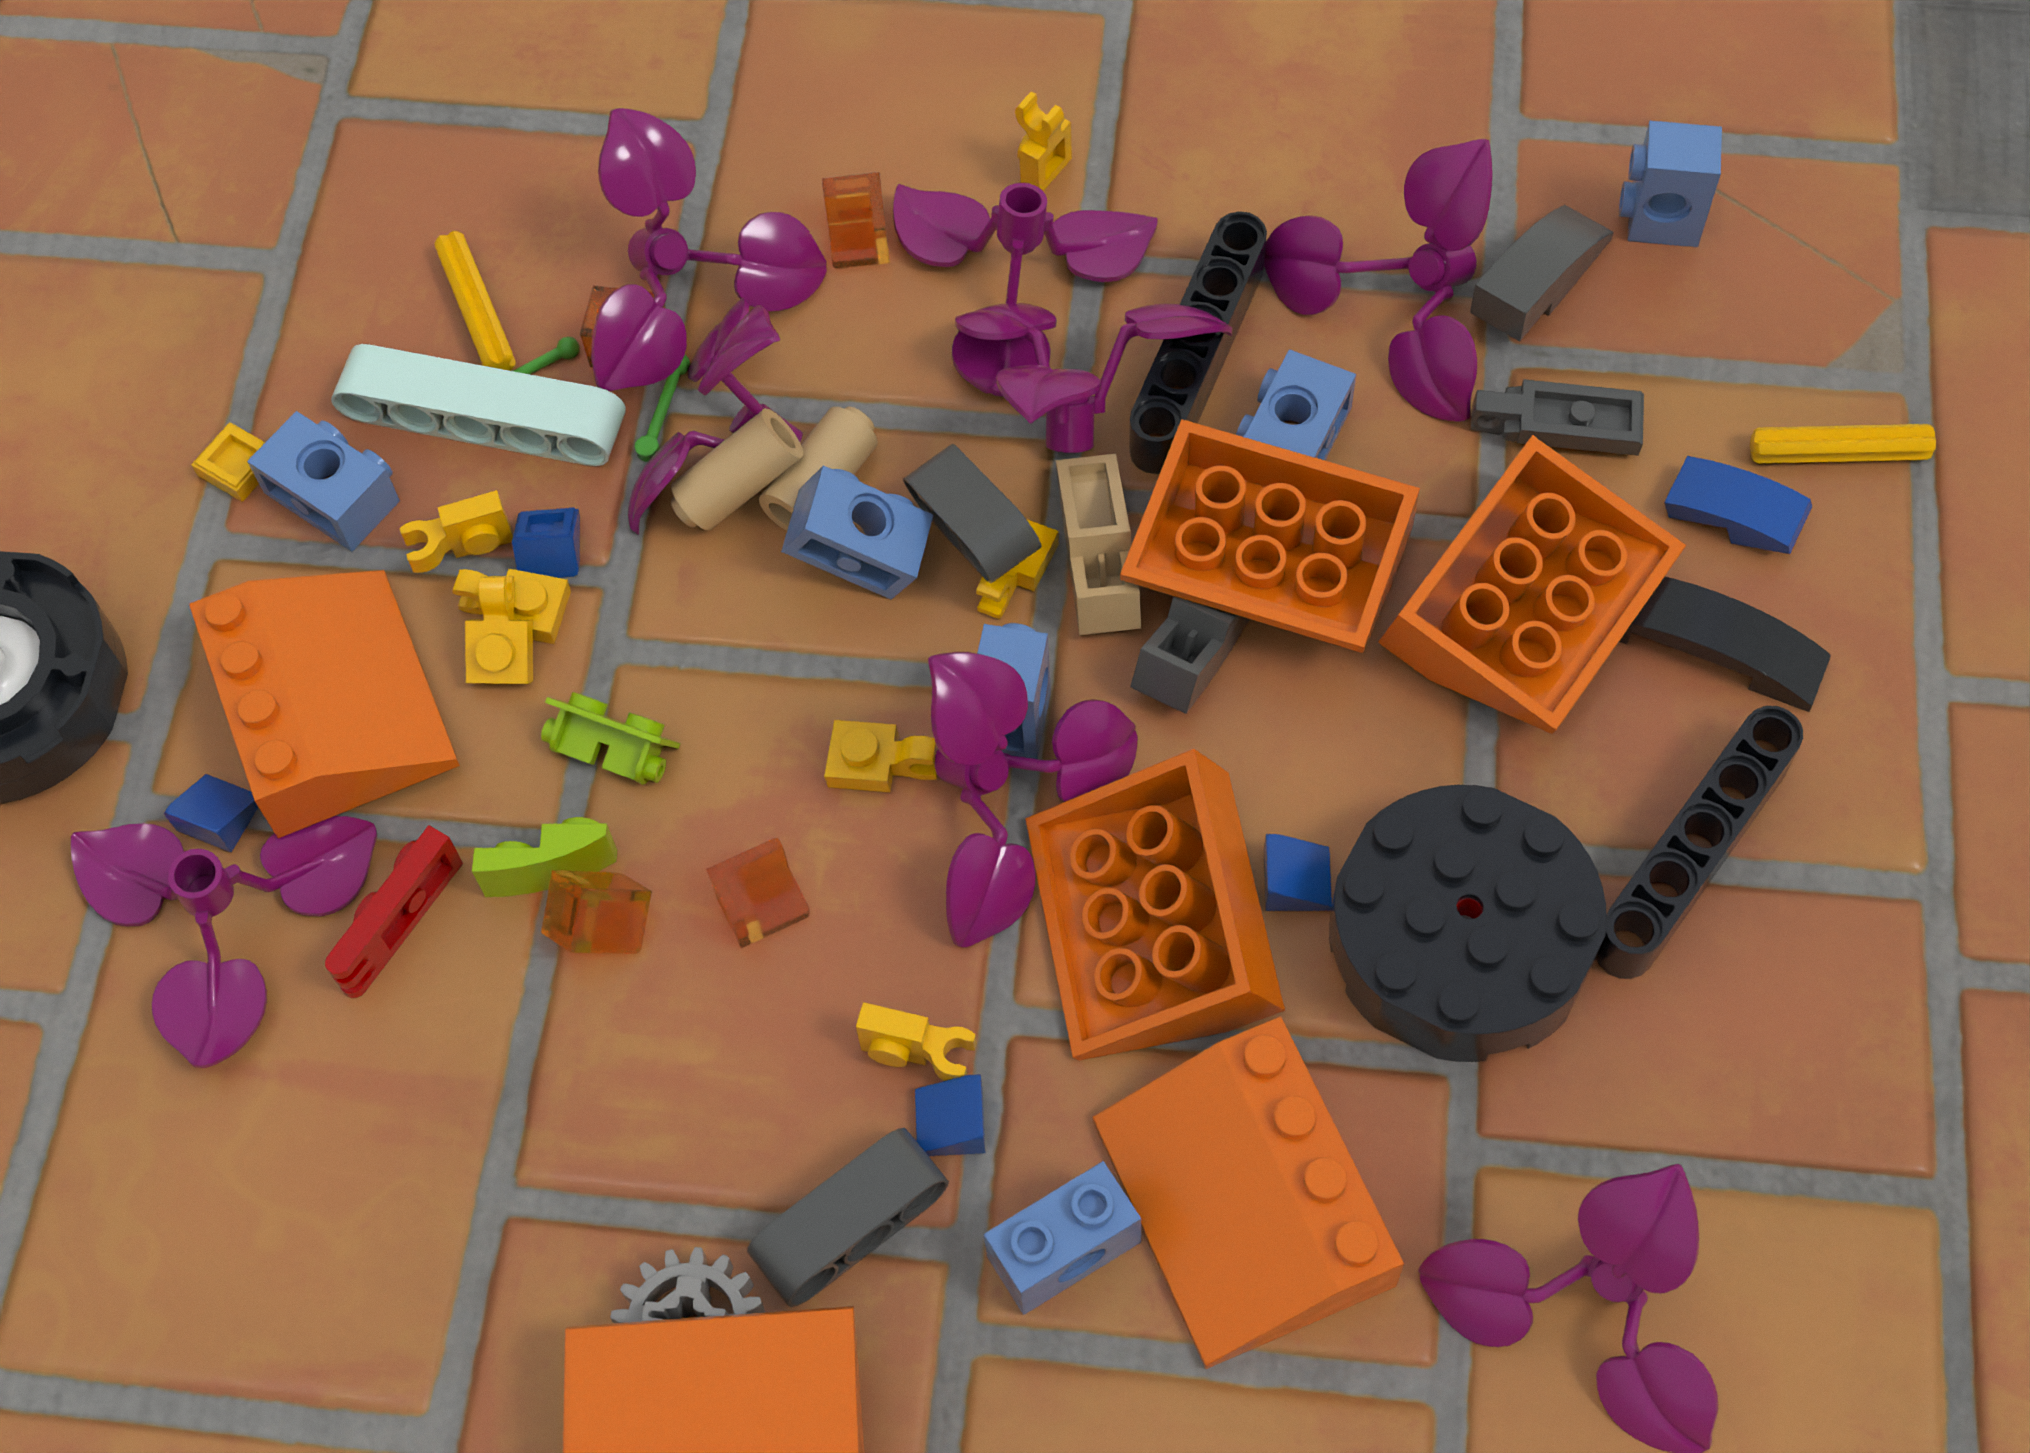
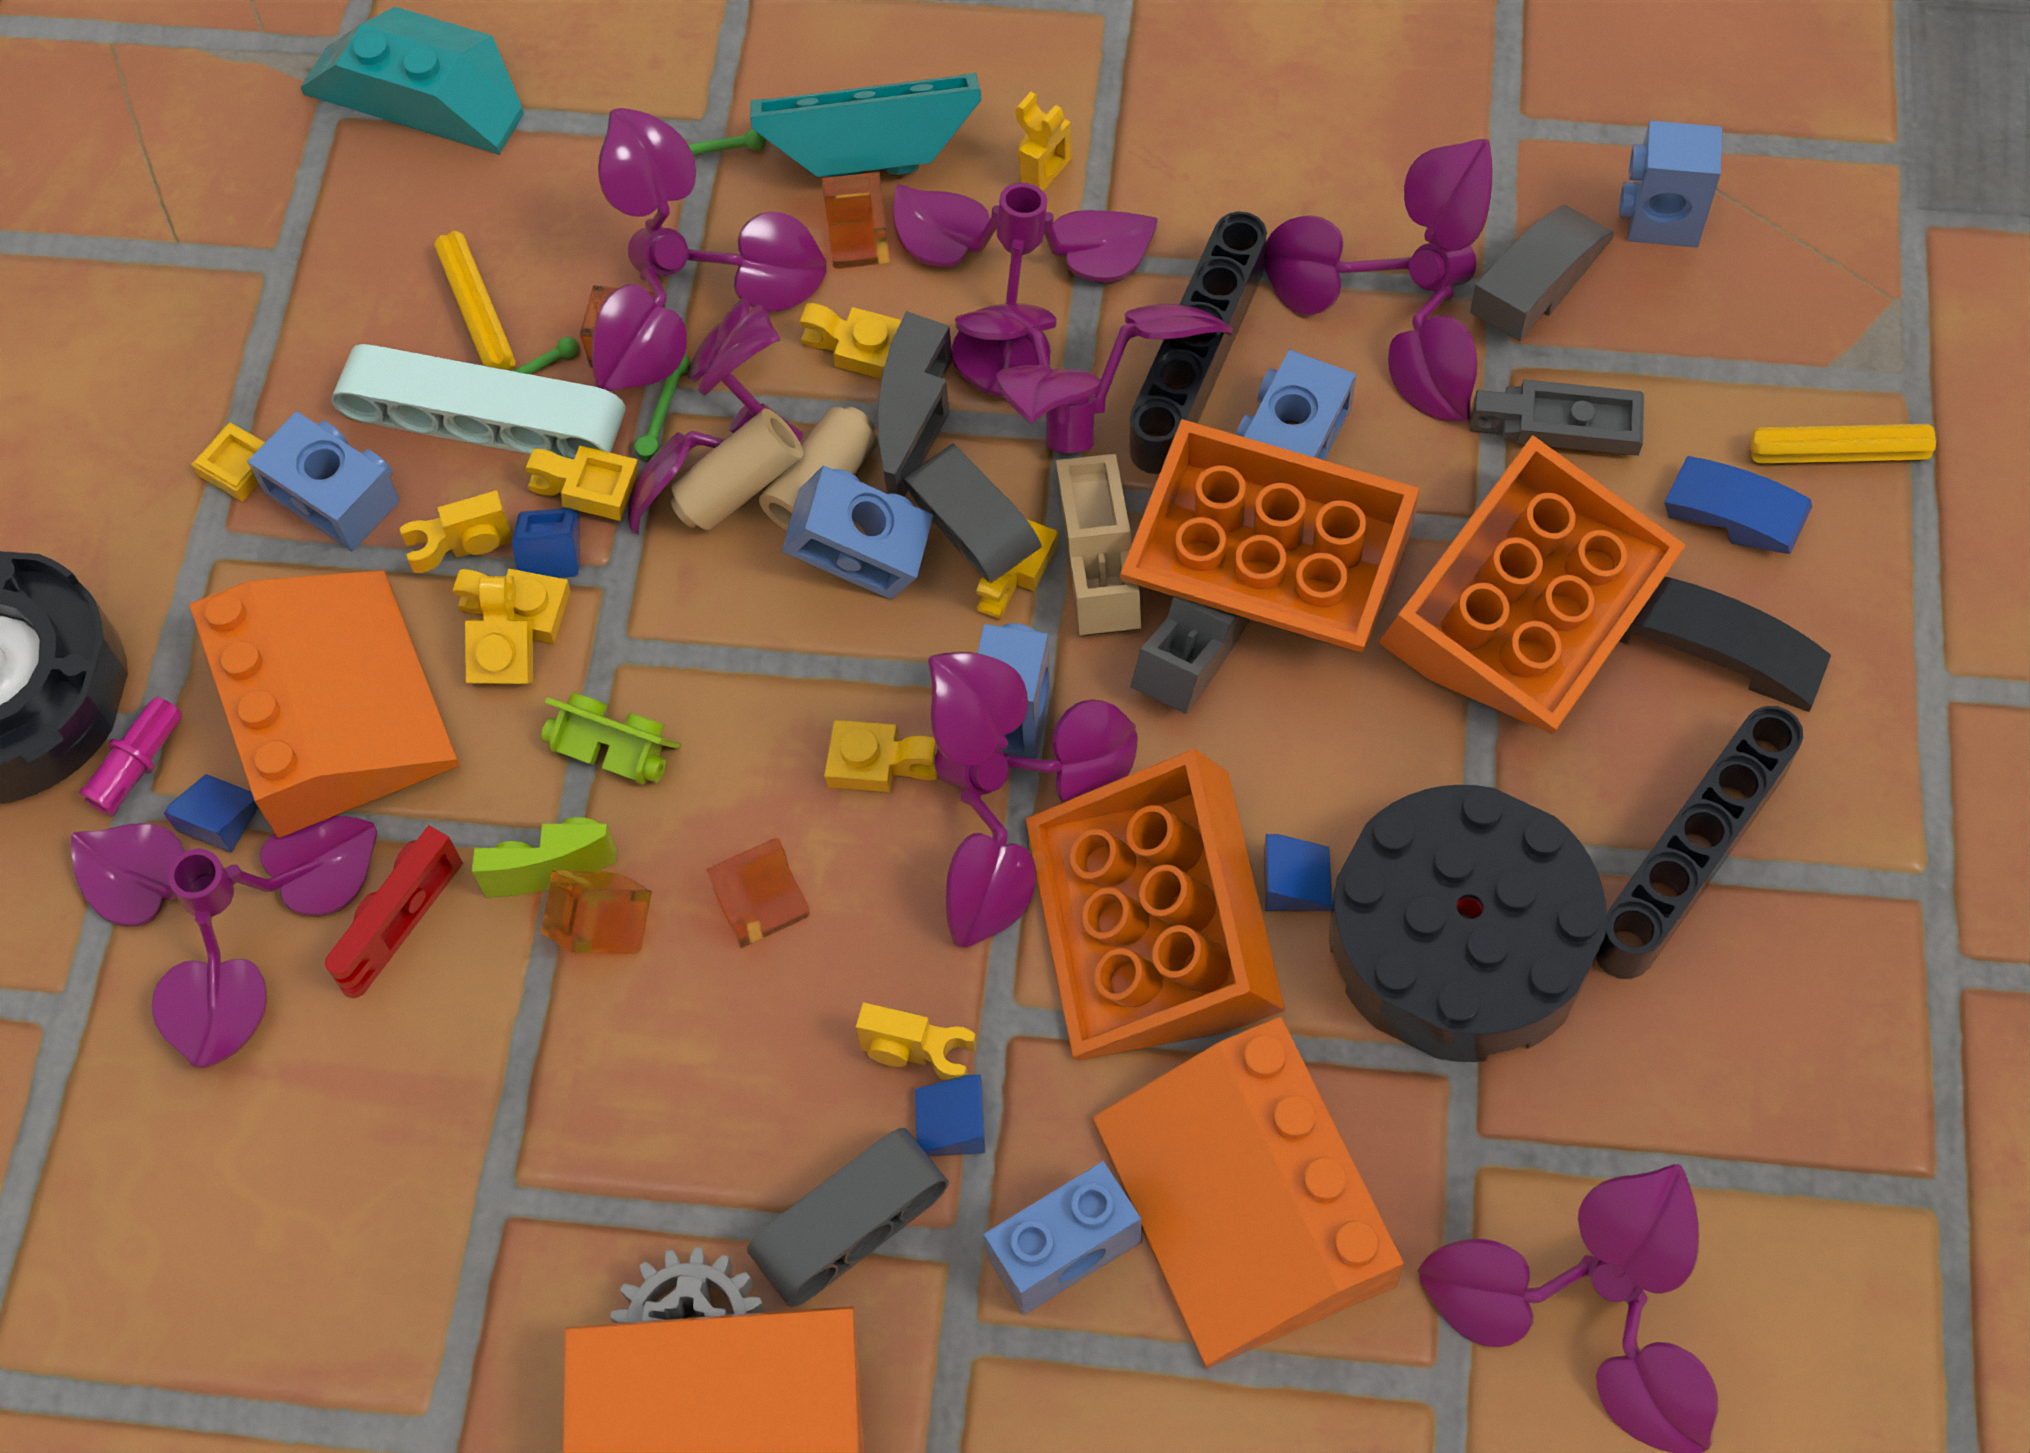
none -> dark pink axle [78,696,182,817]
none -> teal wedge [300,7,524,155]
none -> yellow plate [525,445,639,521]
none -> bright green hinge [688,129,766,155]
none -> teal wedge [750,73,982,181]
none -> yellow plate [799,303,902,379]
none -> dark grey slope [878,311,952,497]

